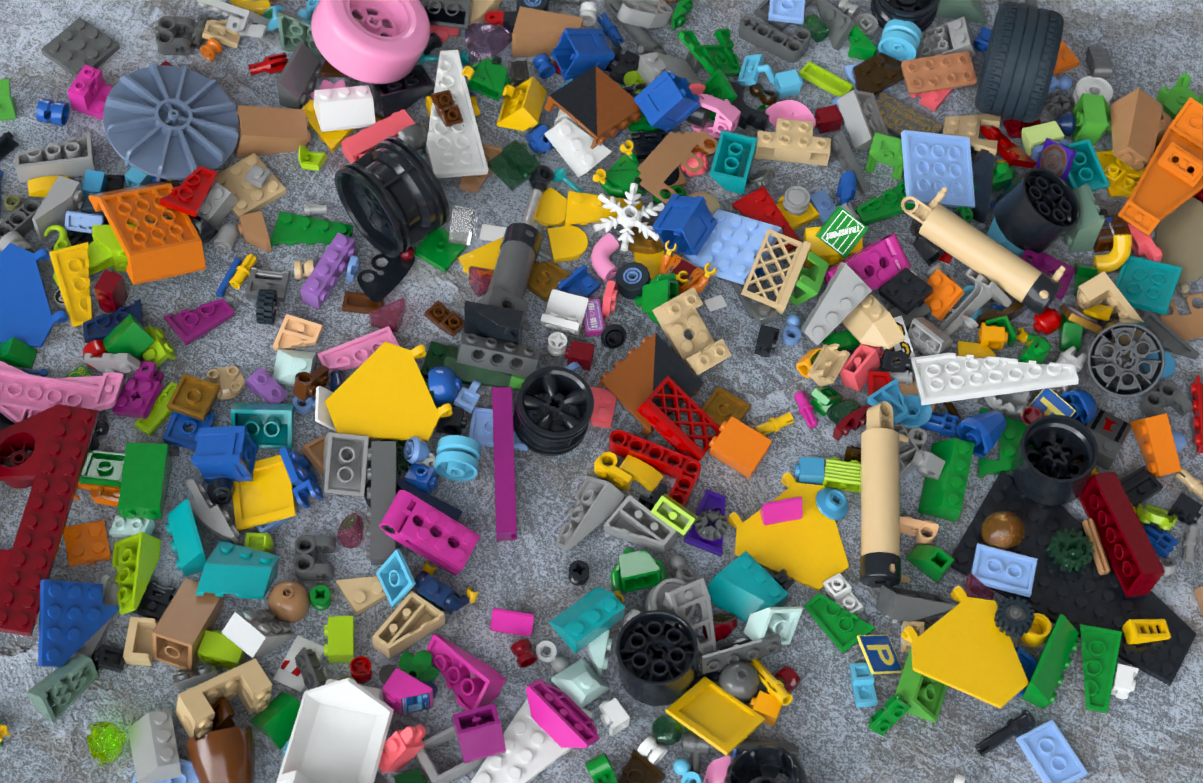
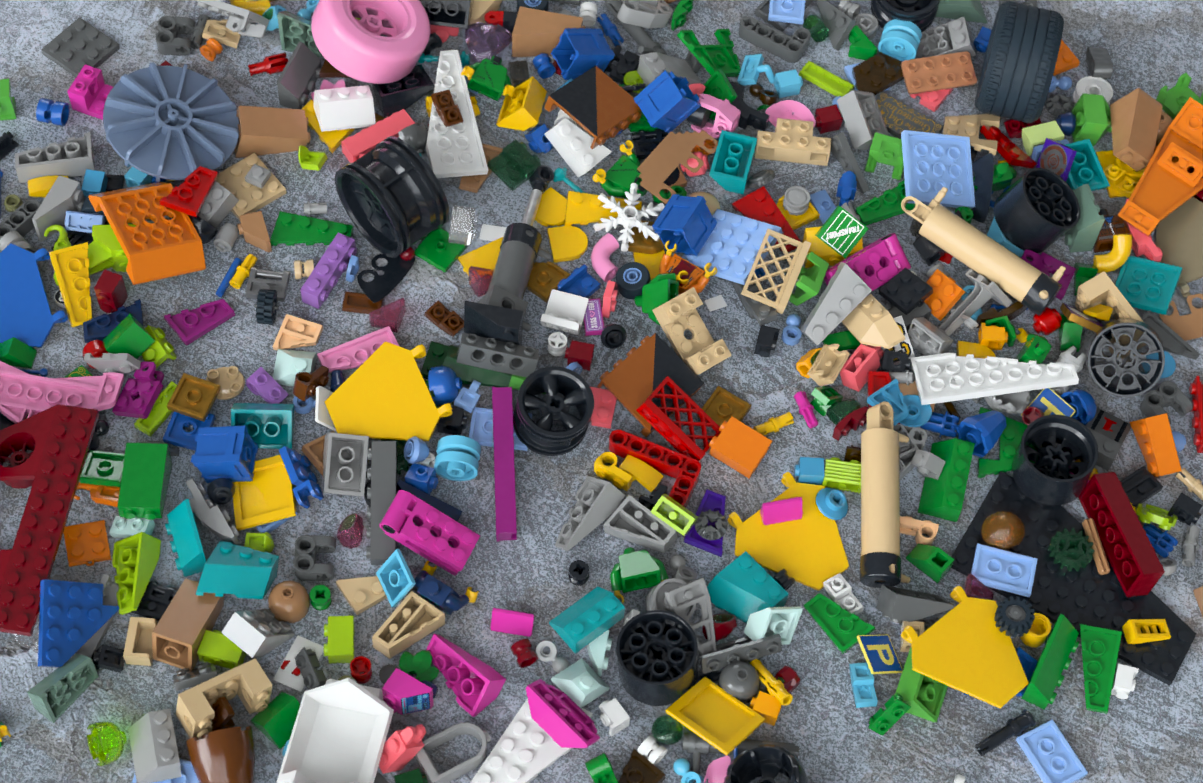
magenta slope [452,703,506,764] -> none

